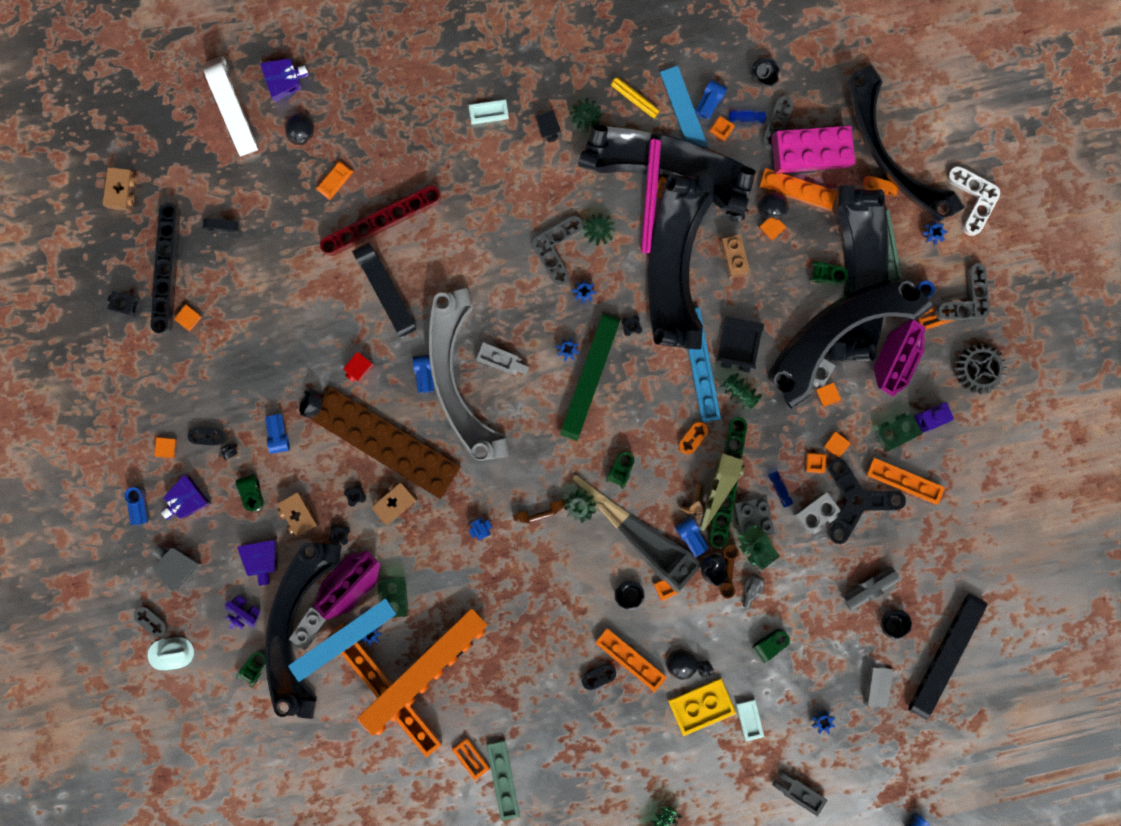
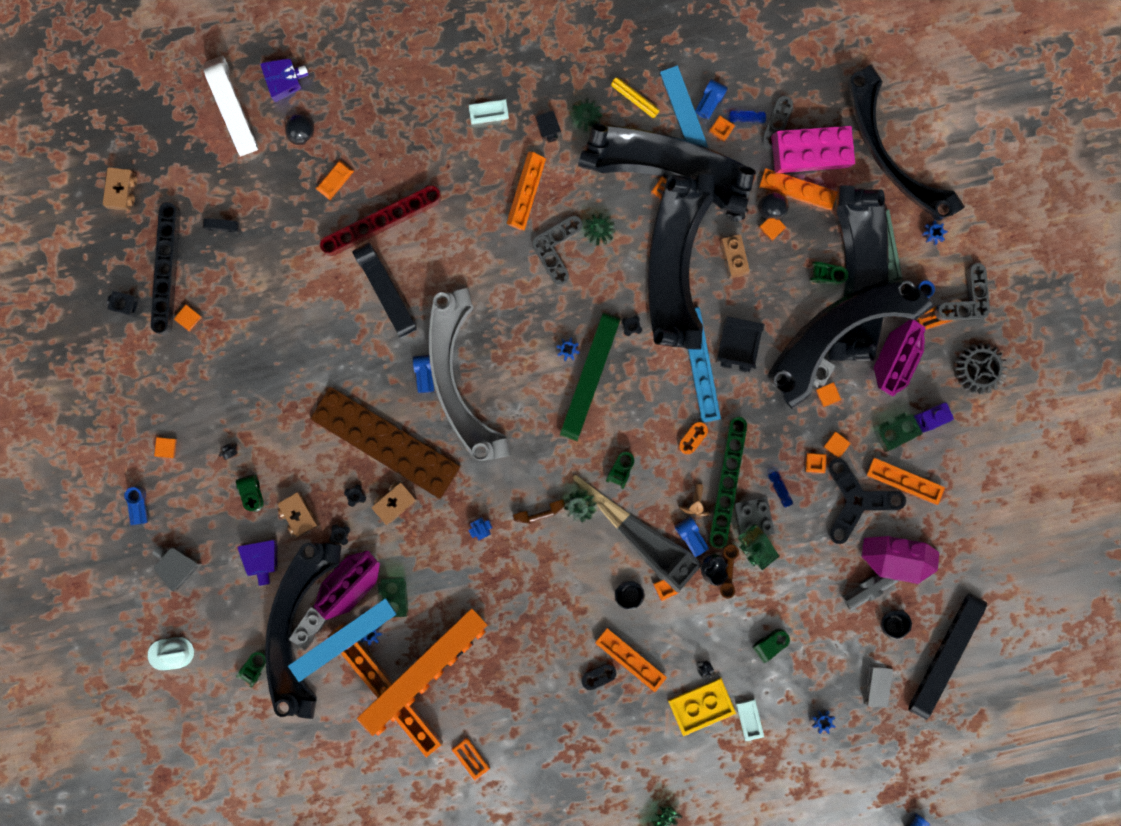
dark grey beam [134,606,168,637] -> none
dark purple torso [161,475,211,520] -> none
black beam [187,427,226,446] -> none
dark purple hips [225,595,261,630] -> none
blue piece [265,414,290,454] -> none
black hair [299,388,323,418] -> none
red brick [343,352,374,383] -> none
light grey hinge [475,342,529,375] -> none
sand green tile [486,739,520,821] -> none
blue gear [572,280,596,304] -> none
dark pink axle [641,139,661,253] -> none
black hair [666,649,698,680] -> none
olive wedge [699,454,745,531] -> none
clear green piece [719,373,762,414] -> none
dark grey piece [743,574,765,609] -> none
black hair [751,57,780,86] -> none
dark grey hinge [772,771,828,817] -> none
light grey brick [794,492,841,534] -> none
orange beam [862,176,898,196] -> none
white beam [947,167,1000,236] -> none
none -> orange plate [506,152,546,231]
none -> magenta wedge [861,536,940,584]

